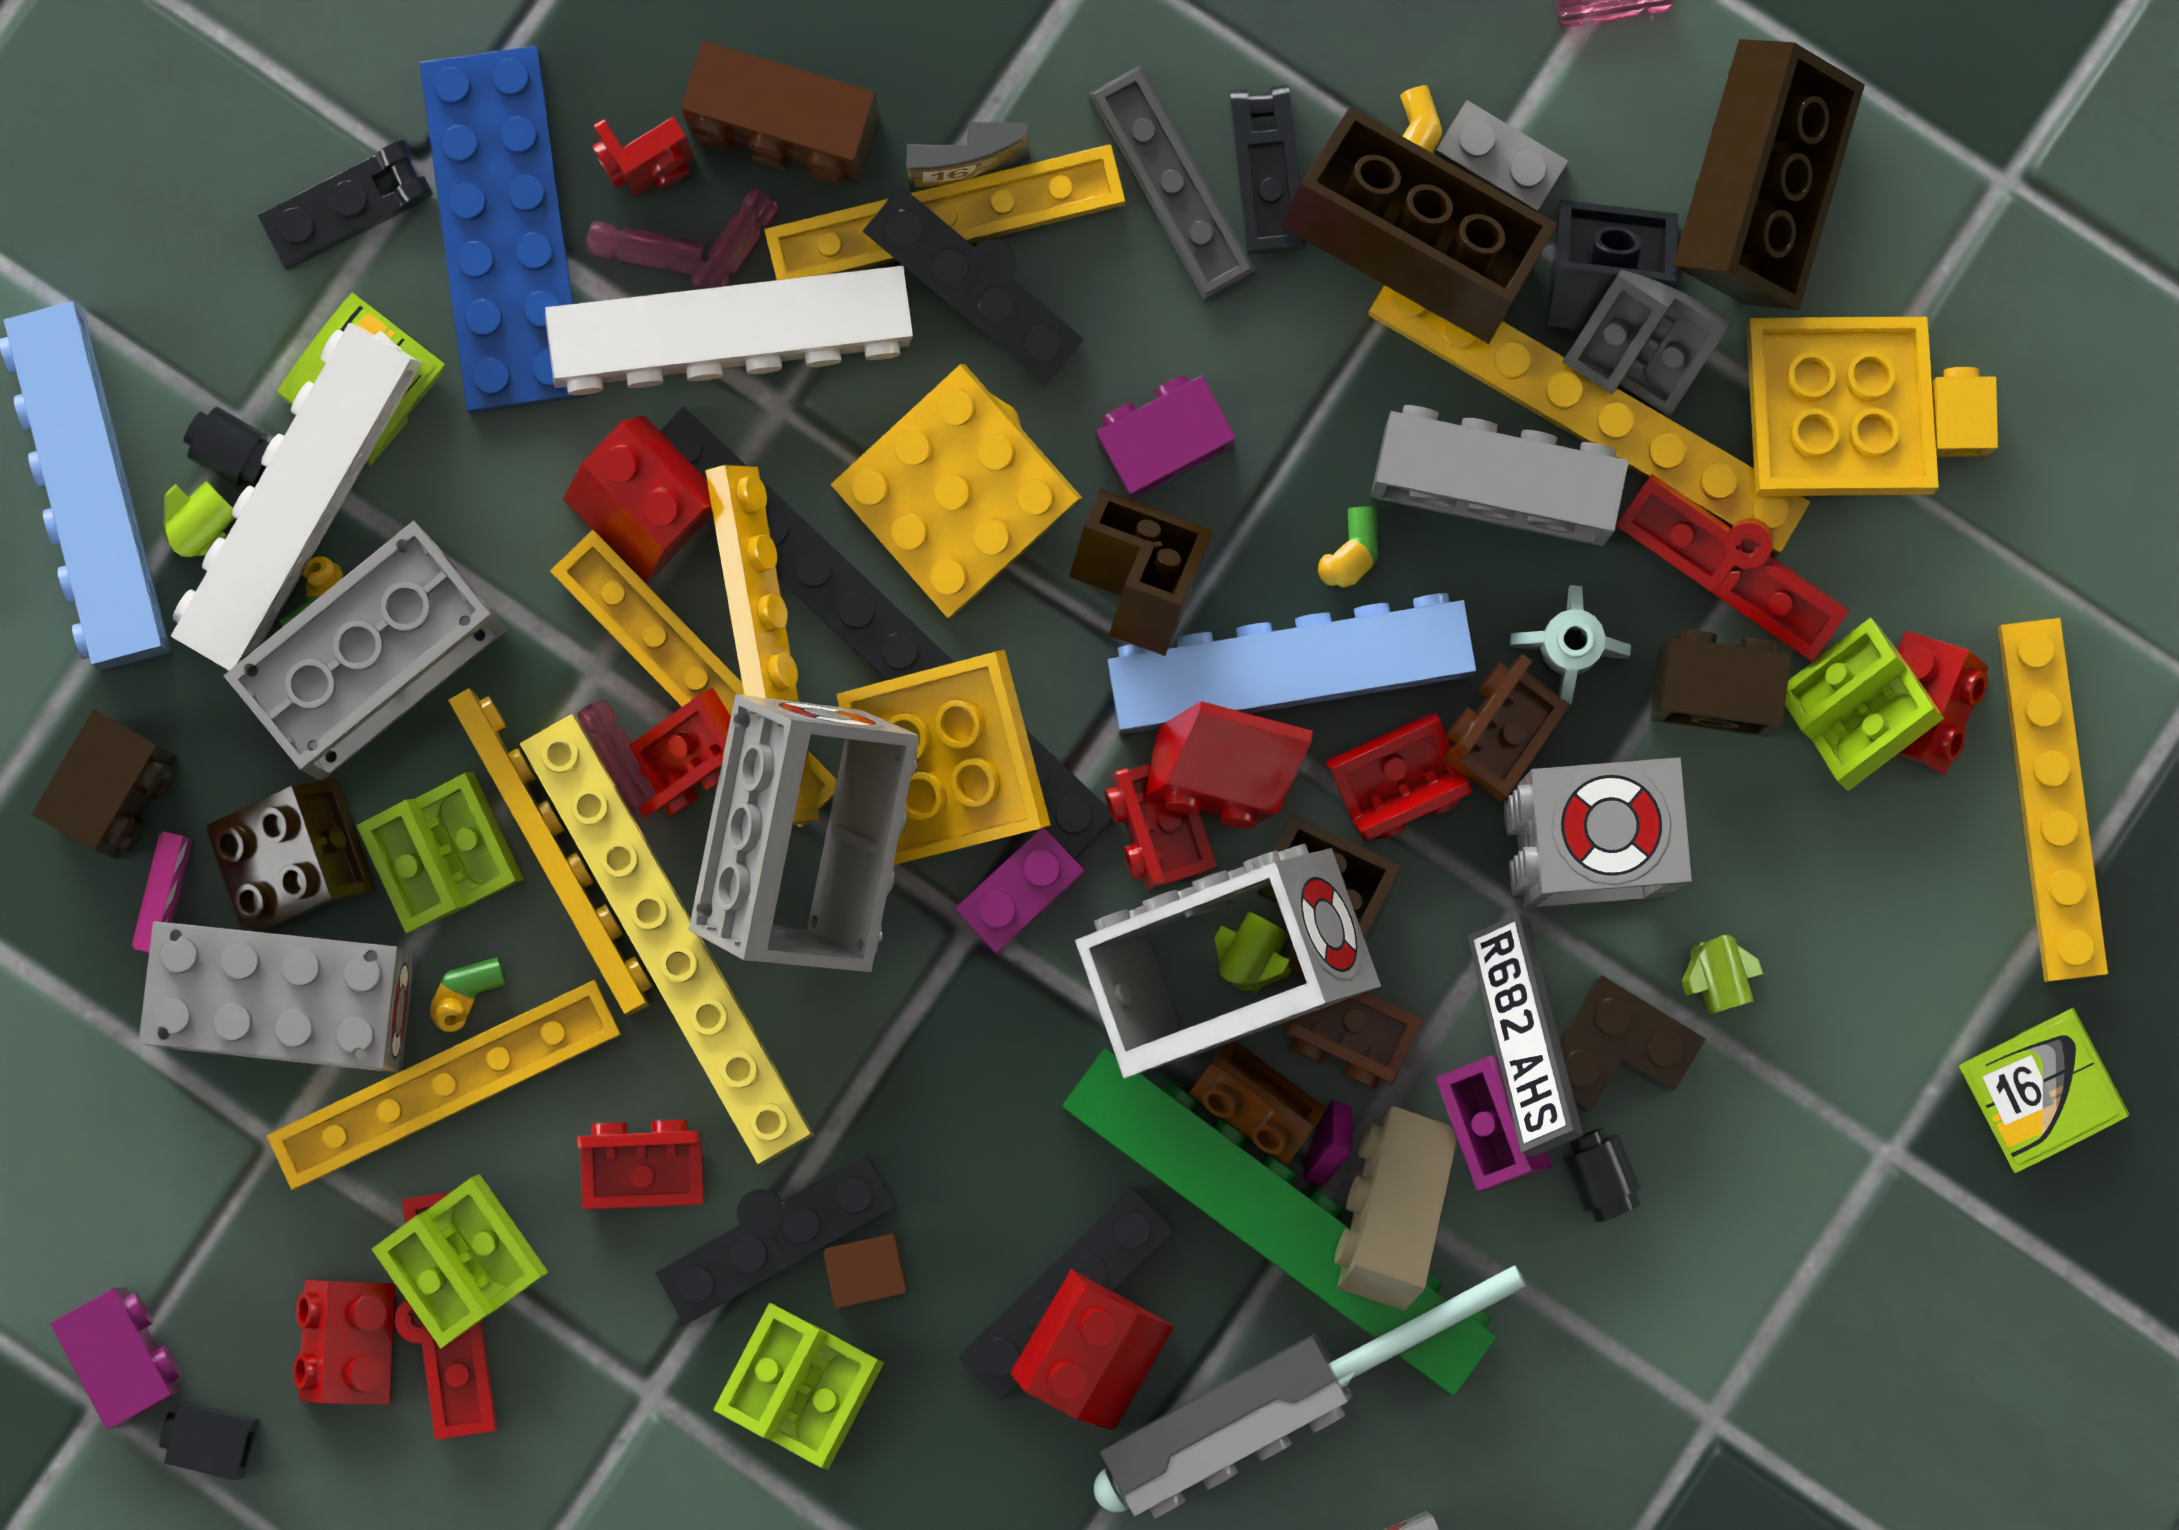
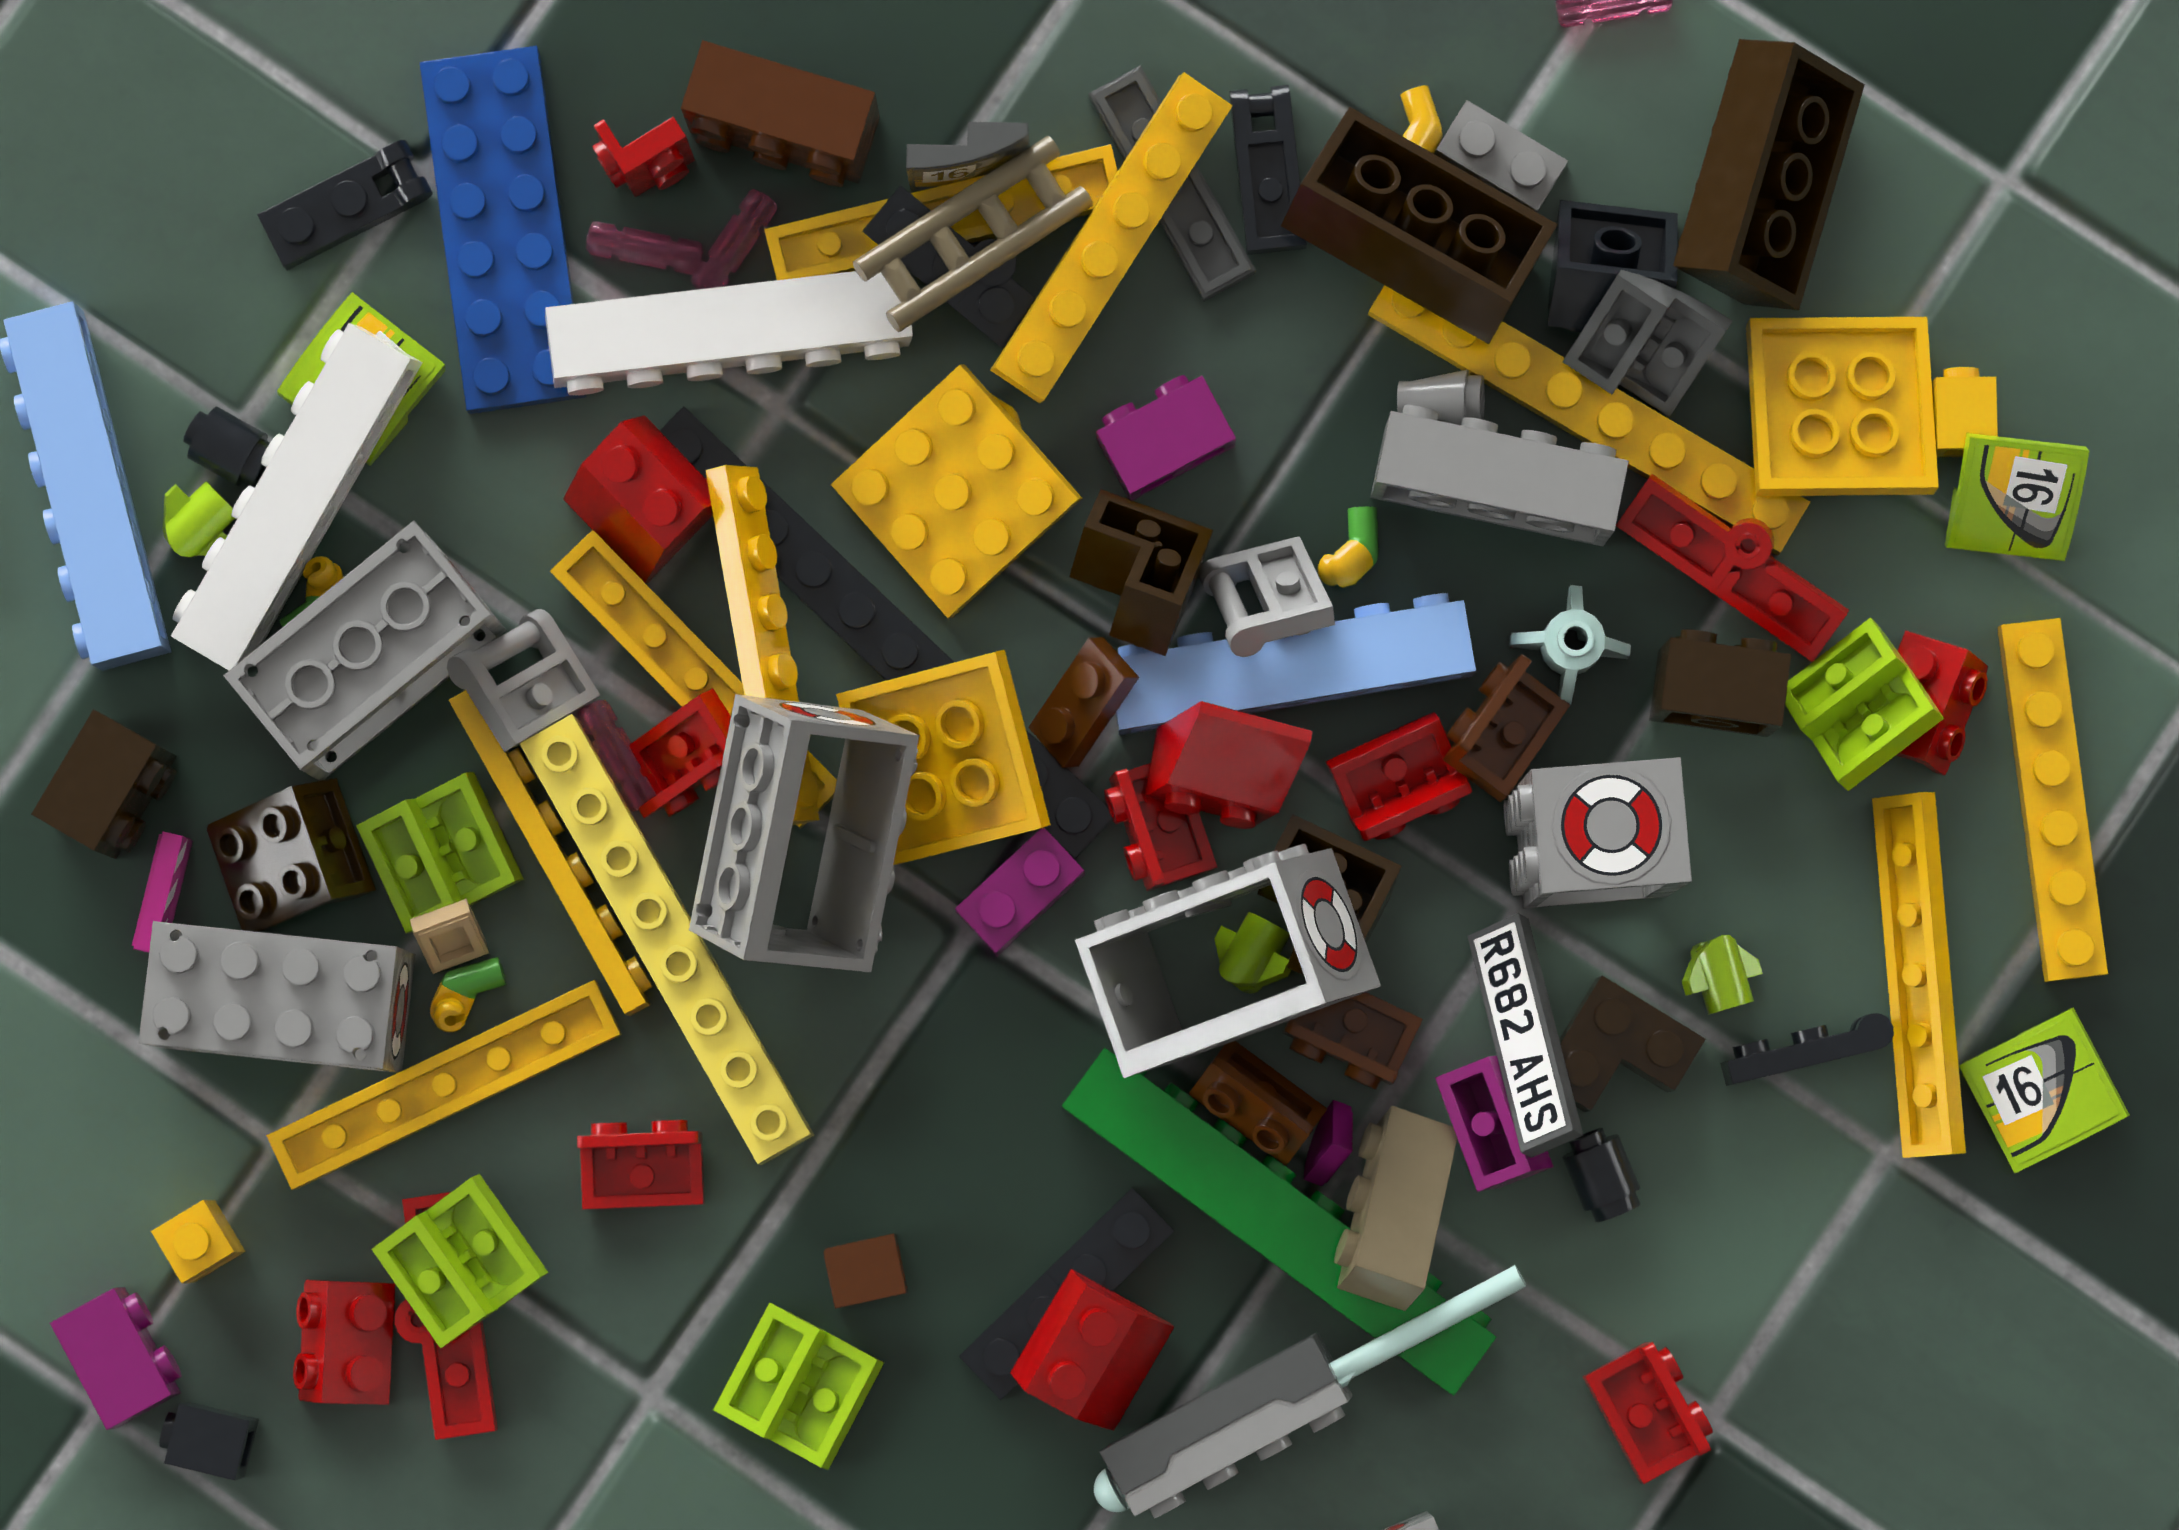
black hinge [655,1154,896,1325] -> none
none -> yellow brick [151,1200,246,1283]
none -> tan tile [410,899,489,974]
none -> light grey plate [447,609,600,752]
none -> dark tan bar [853,136,1093,332]
none -> yellow plate [990,72,1233,404]
none -> reddish brown plate [1028,637,1140,768]
none -> light grey plate [1198,536,1335,657]
none -> light grey cone [1397,369,1485,425]
none -> red bracket [1582,1342,1713,1484]
none -> black plate [1720,1013,1894,1086]
none -> yellow plate [1872,792,1966,1158]
none -> slope [1945,433,2090,561]

